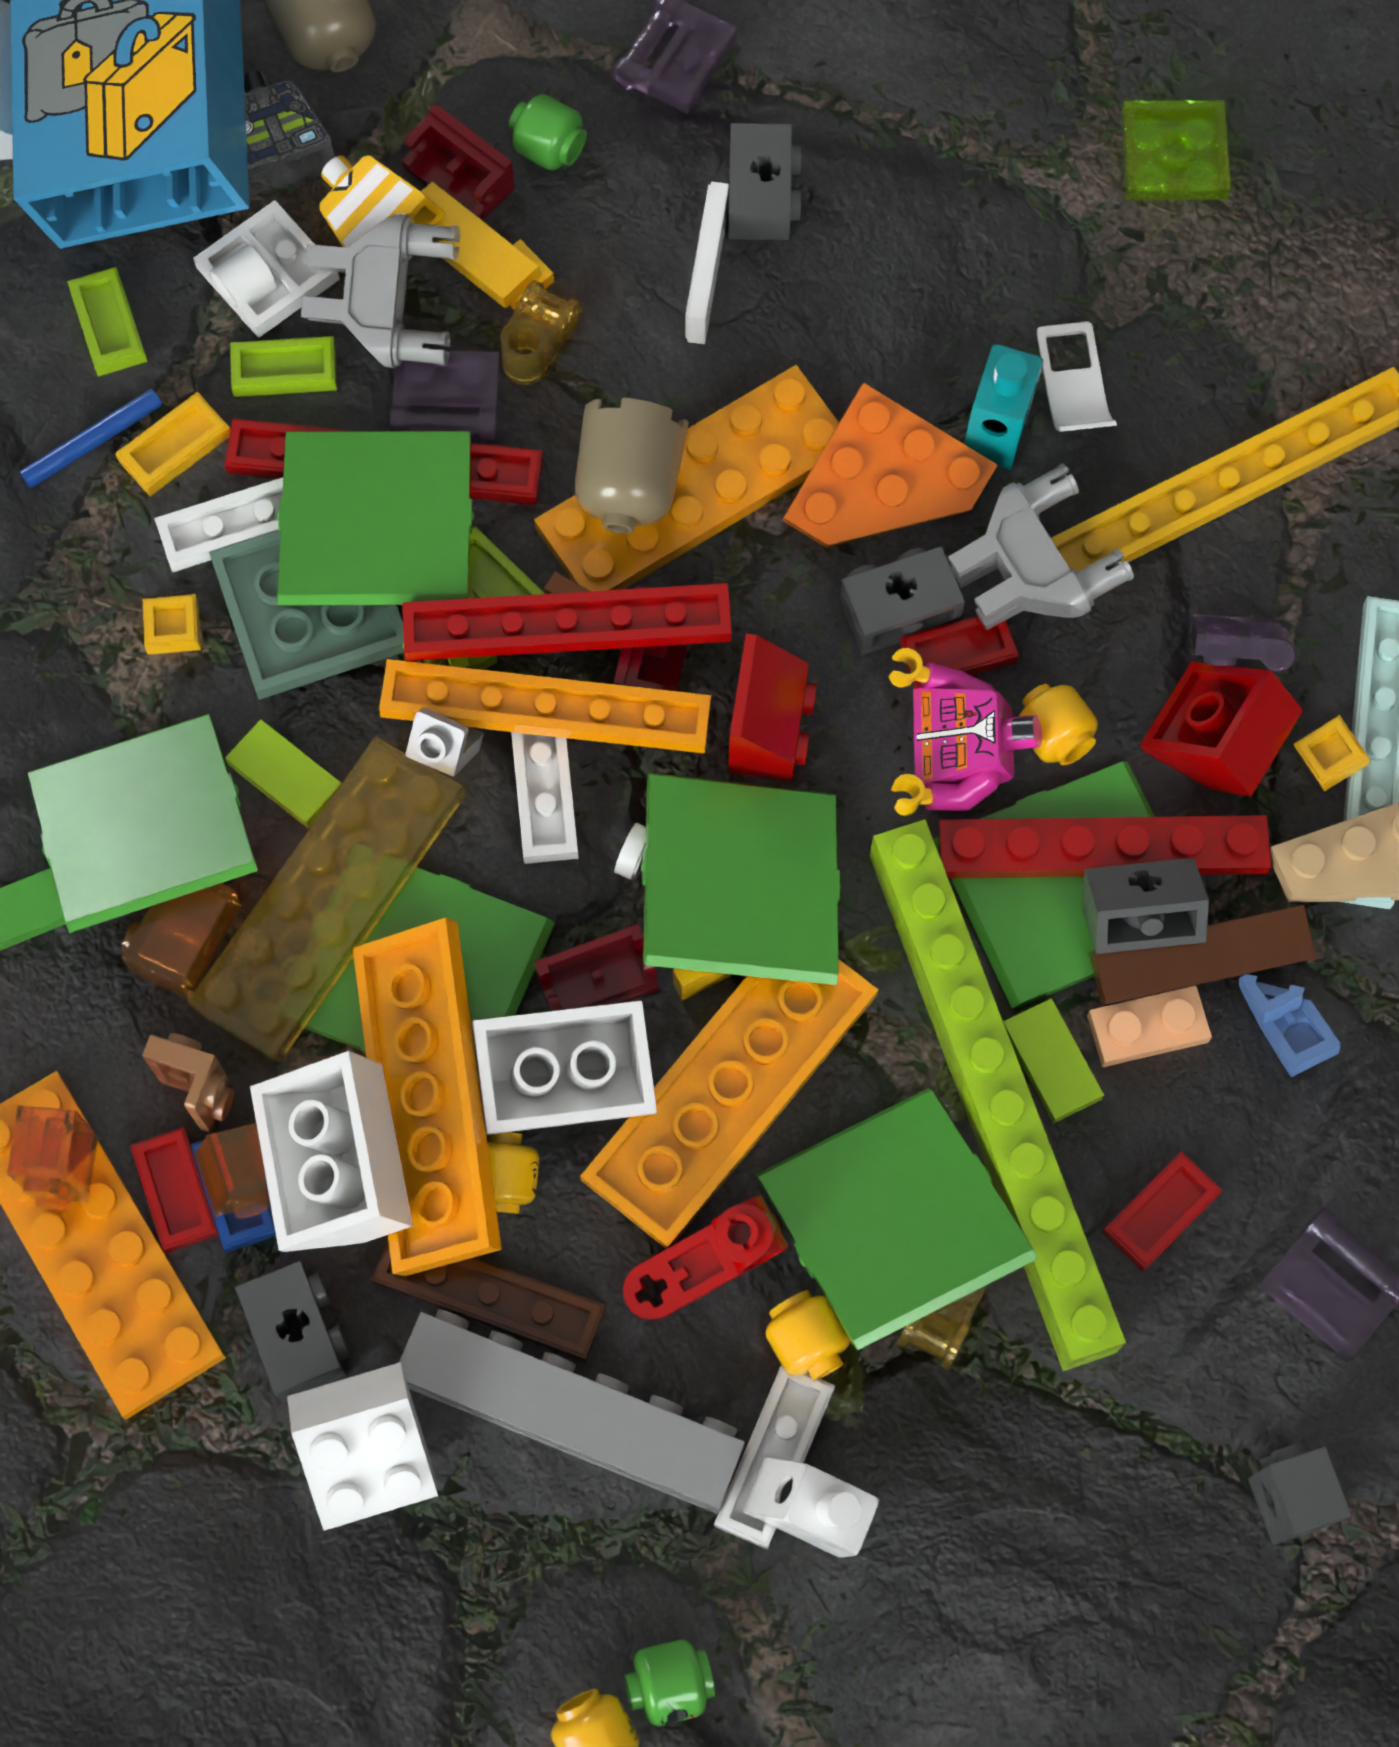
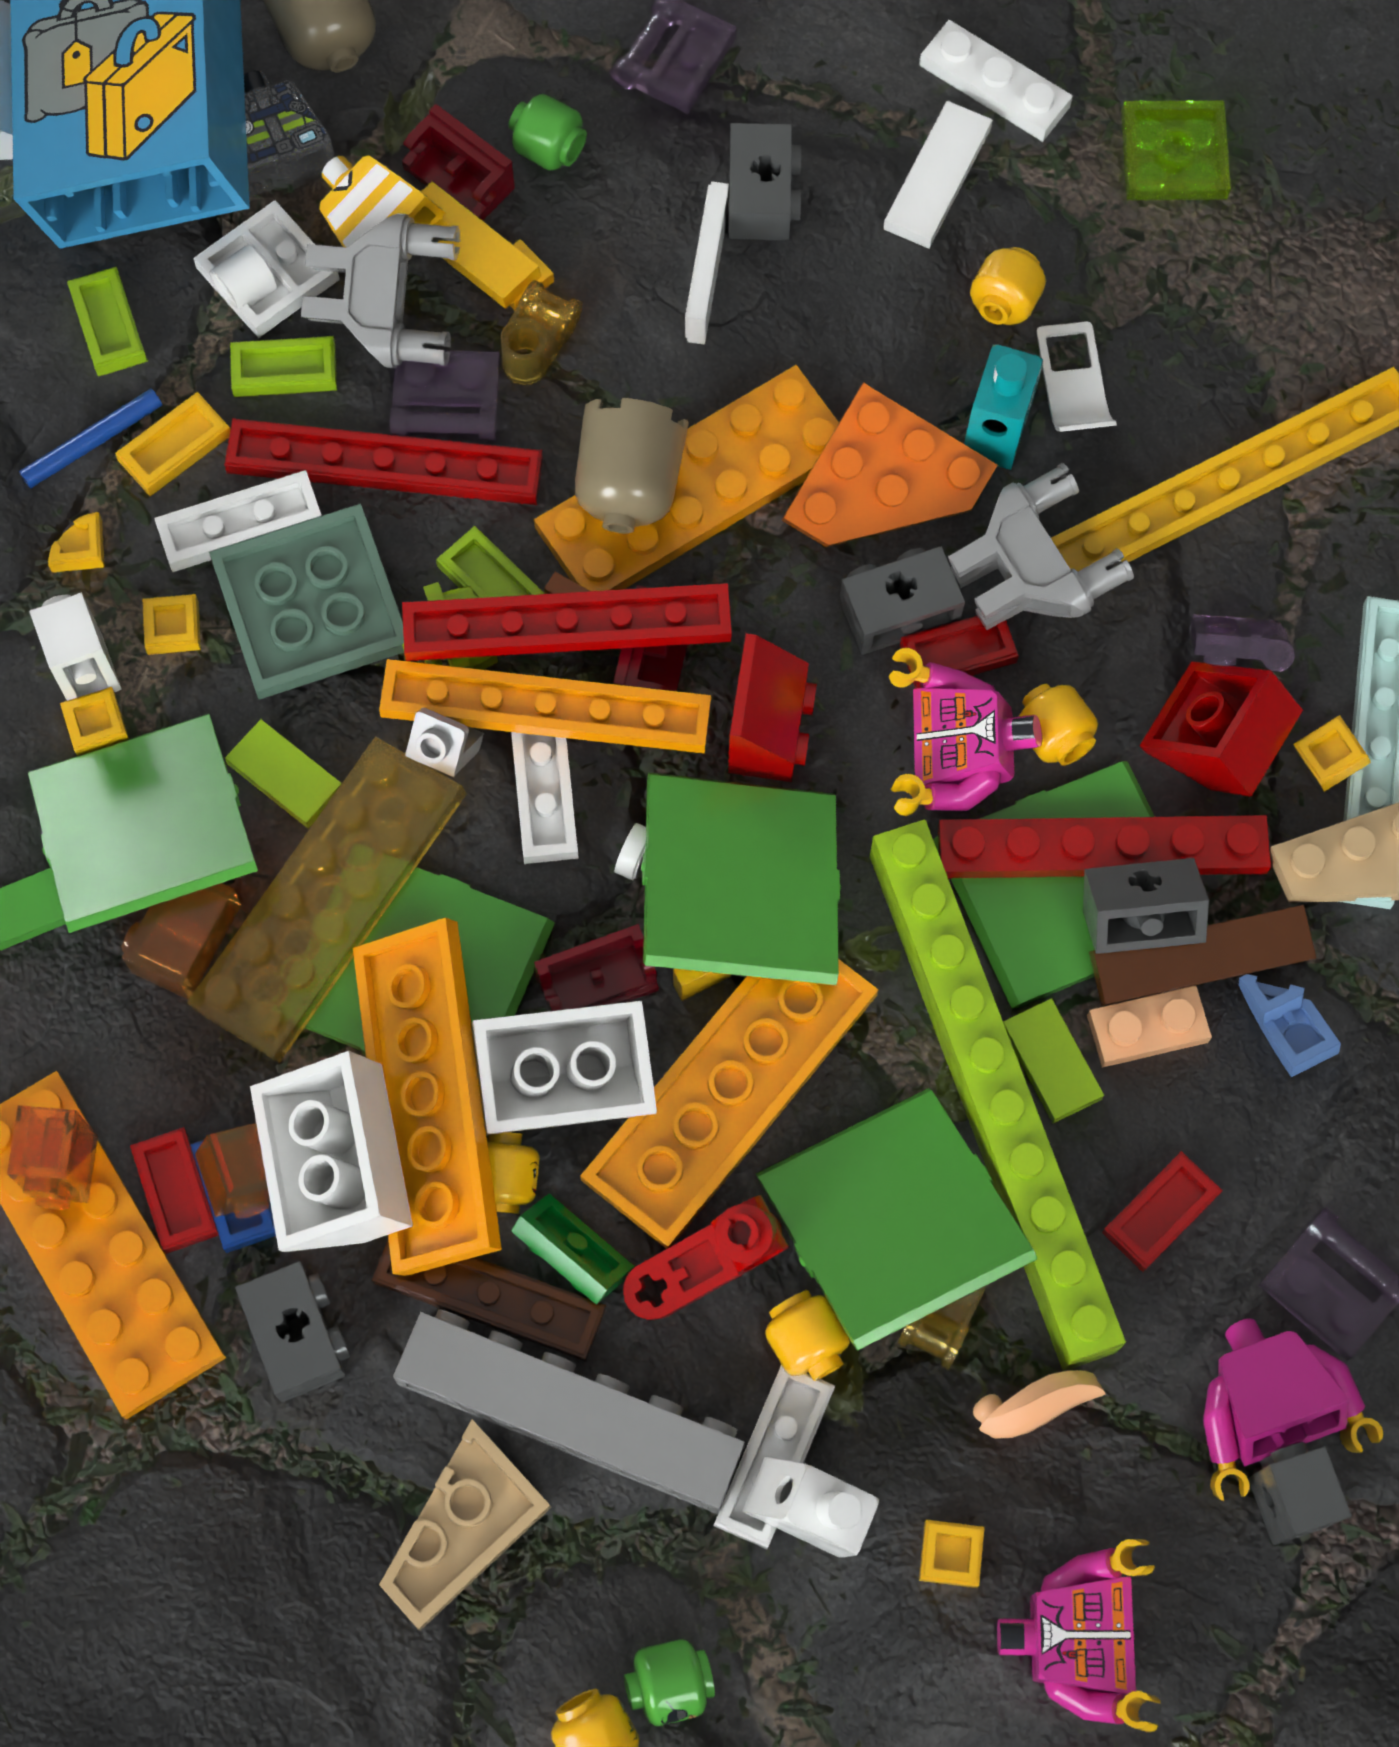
medium nougat bracket [142,1033,235,1133] -> none
bright green piece [277,431,474,605] -> none
white brick [287,1362,438,1531] -> none
none -> white brick [29,592,122,701]
none -> yellow tile [48,512,105,573]
none -> yellow tile [60,687,129,756]
none -> tan wing [379,1419,551,1631]
none -> green plate [511,1194,634,1305]
none -> white tile [883,101,993,249]
none -> white plate [919,20,1073,142]
none -> yellow tile [919,1520,984,1588]
none -> yellow head [970,247,1046,325]
none -> light nougat arm [973,1370,1105,1438]
none -> dark pink torso [997,1539,1161,1732]
none -> dark pink torso [1203,1319,1383,1501]

